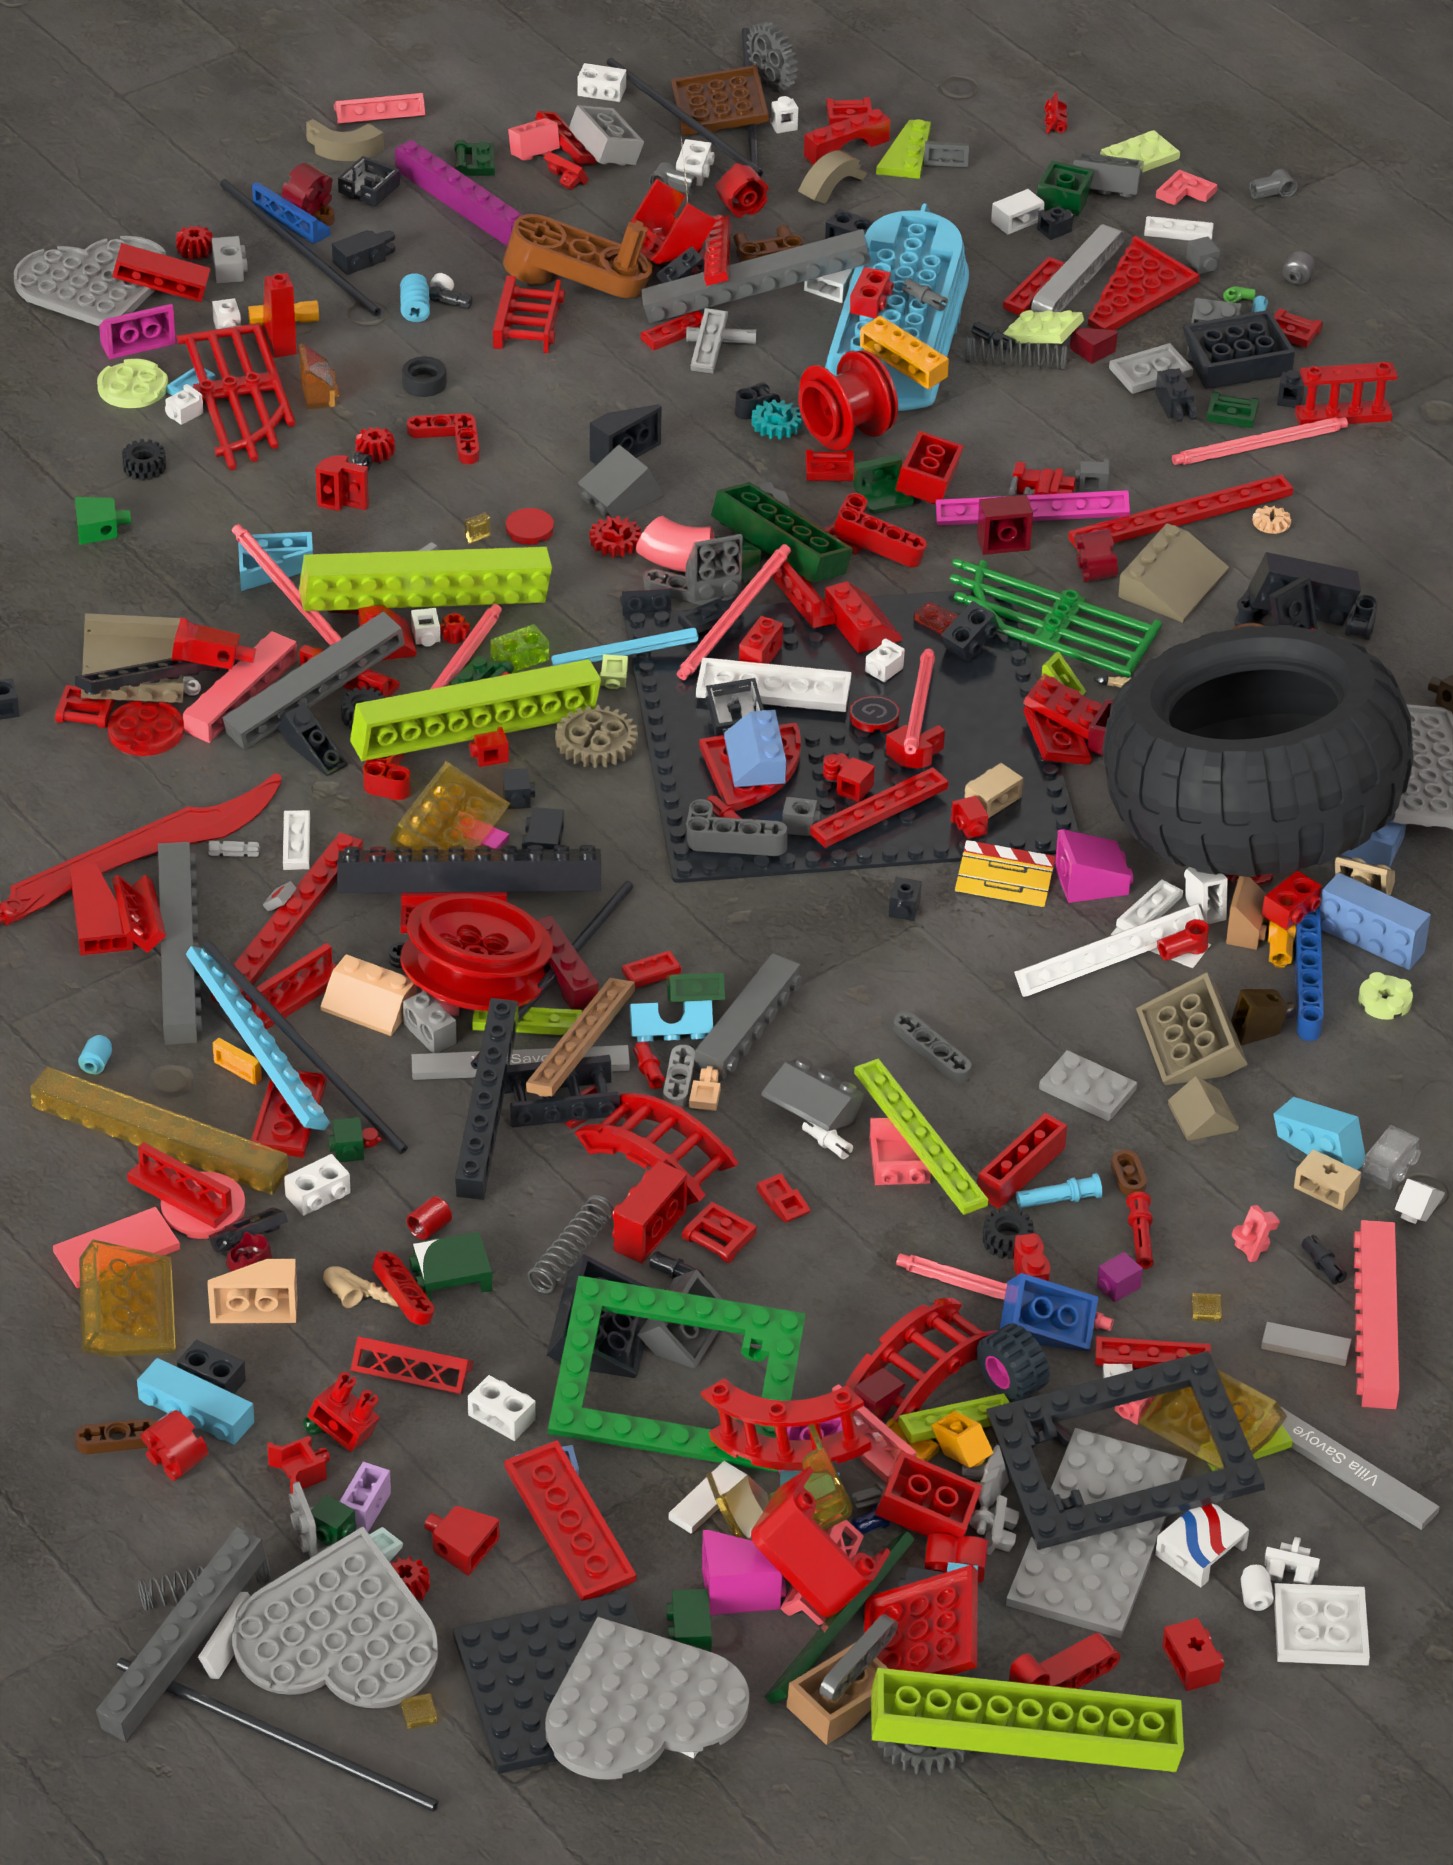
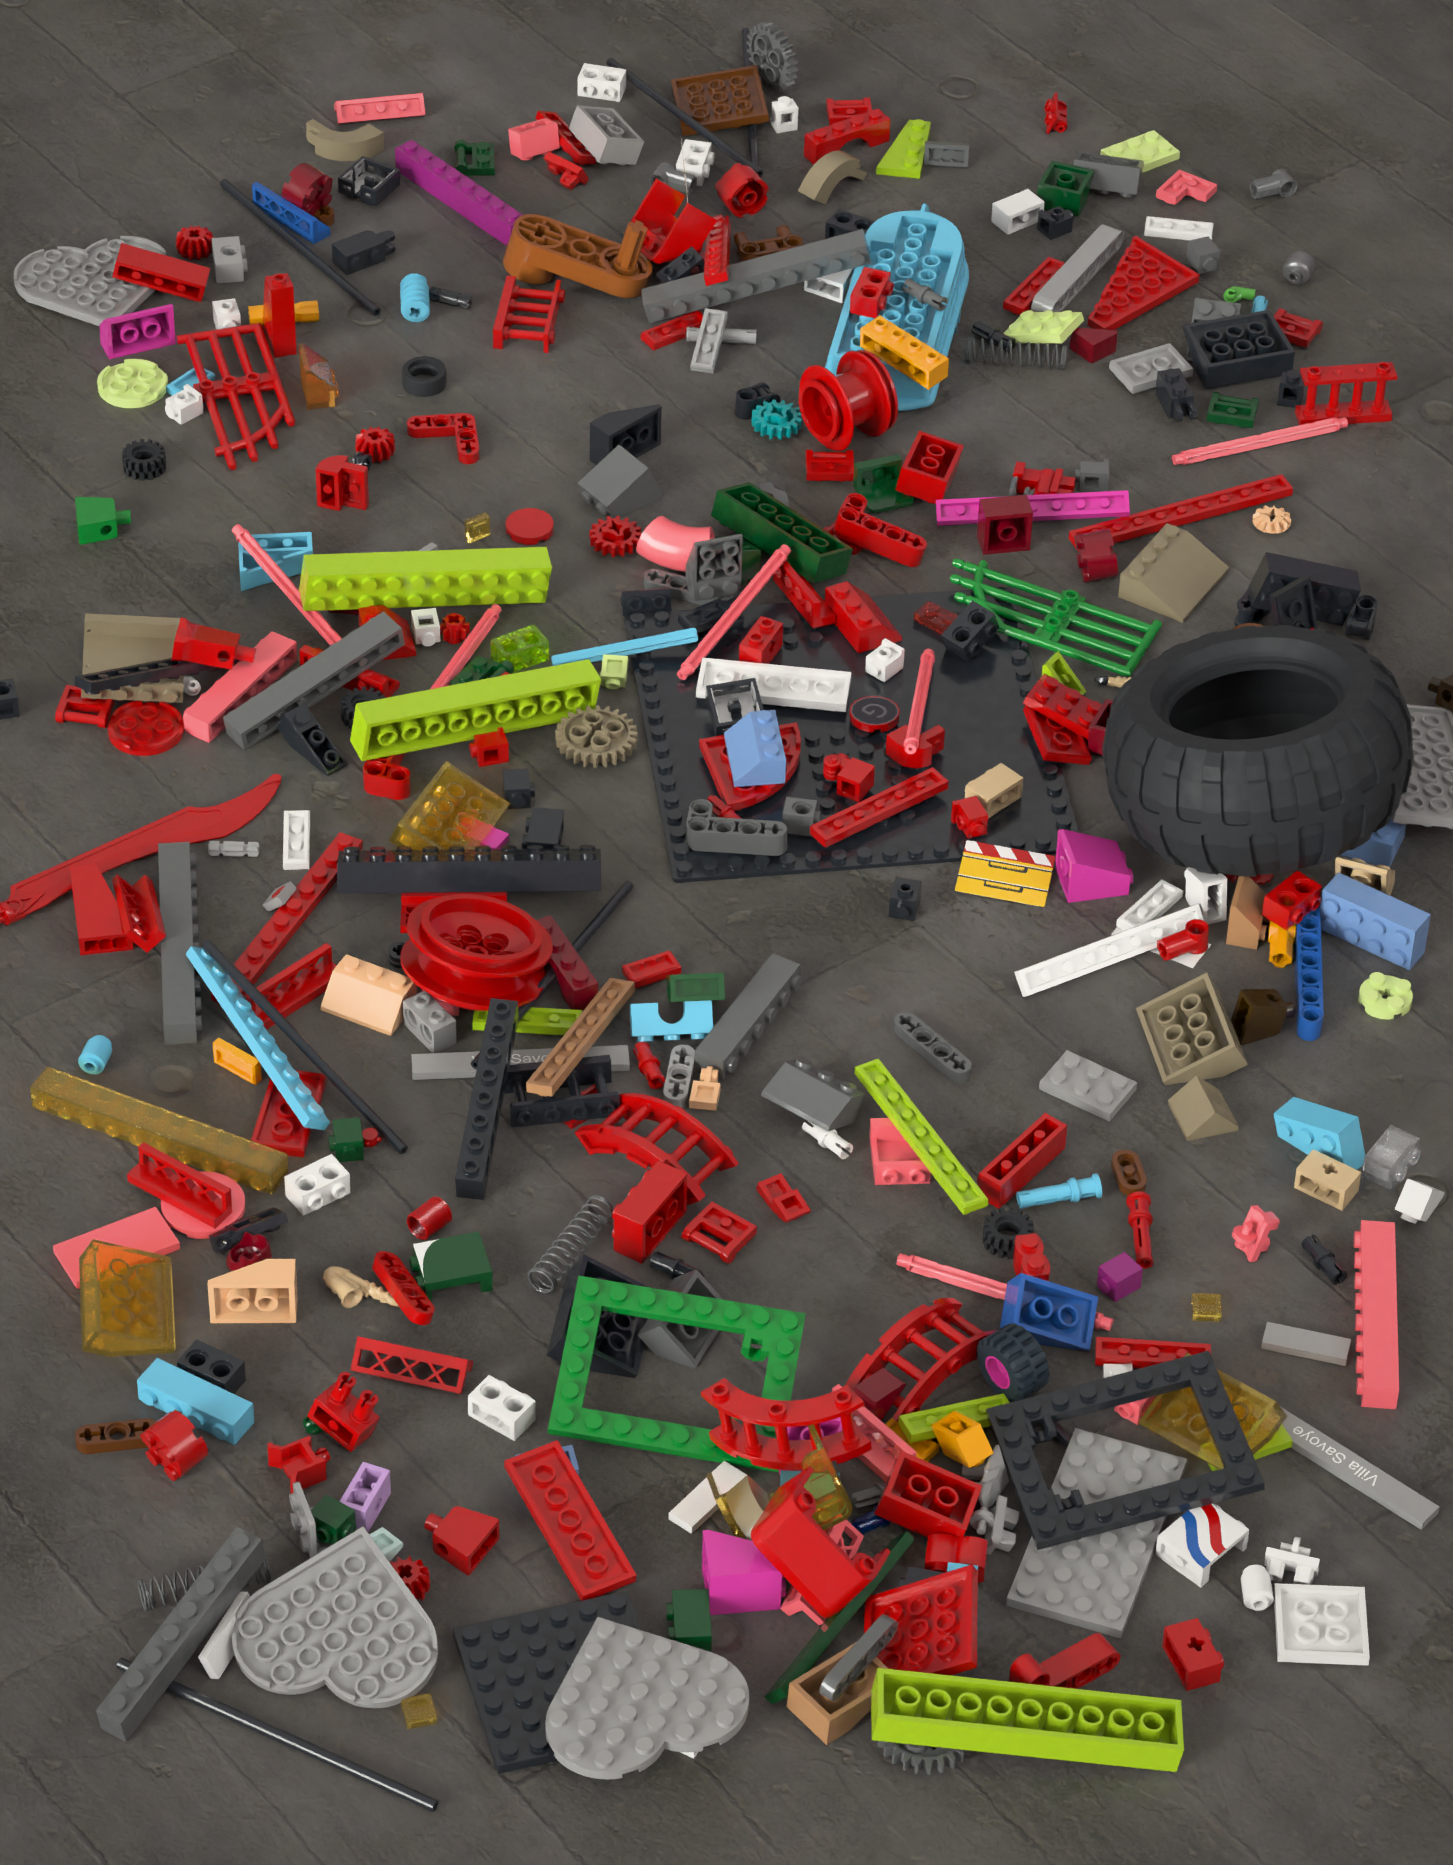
white tile [430,273,454,291] -> none

